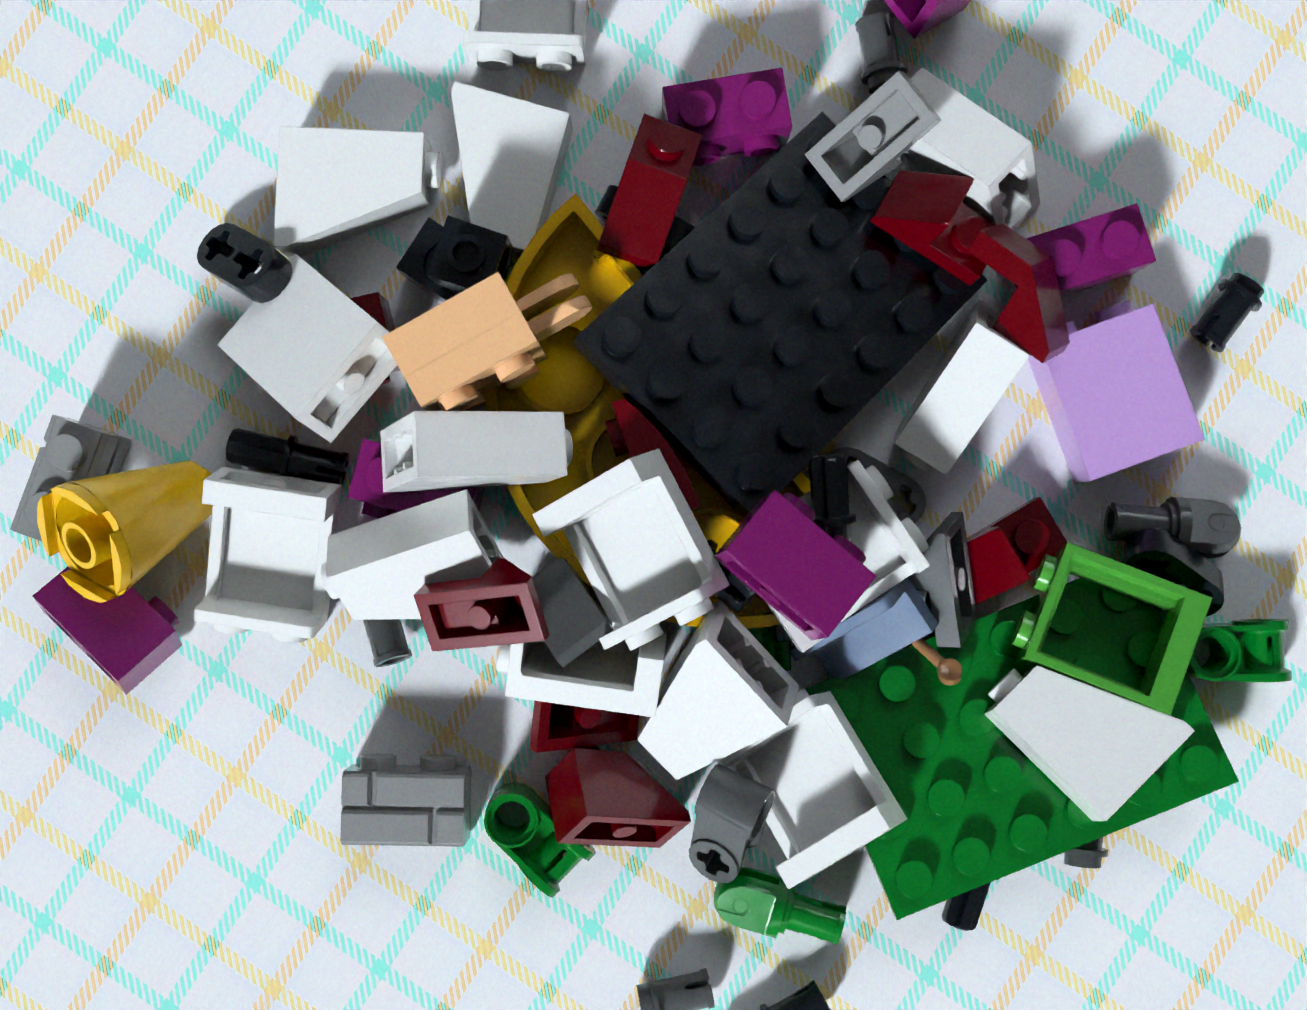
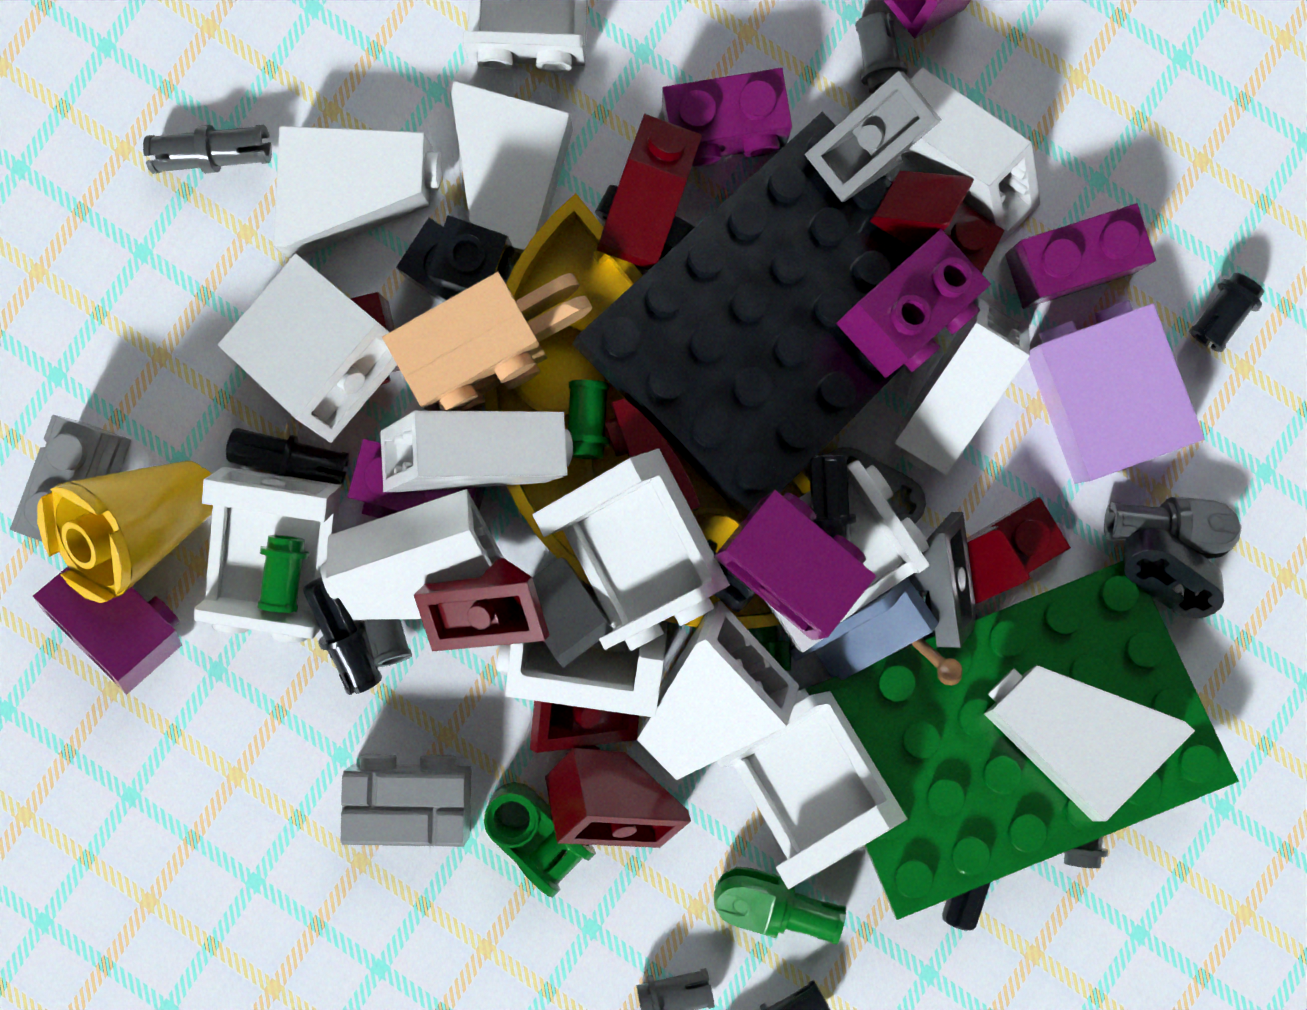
black beam [197,223,292,303] -> none
dark grey piece [689,763,775,883] -> none
dark red slope [968,223,1070,363] -> none
bright green window [1011,542,1212,716] -> none
green piece [1187,619,1292,682] -> none
none -> dark grey pin [143,124,272,174]
none -> green pin [257,535,310,613]
none -> black axle [303,577,382,695]
none -> green pin [568,379,611,459]
none -> magenta brick [836,229,991,378]

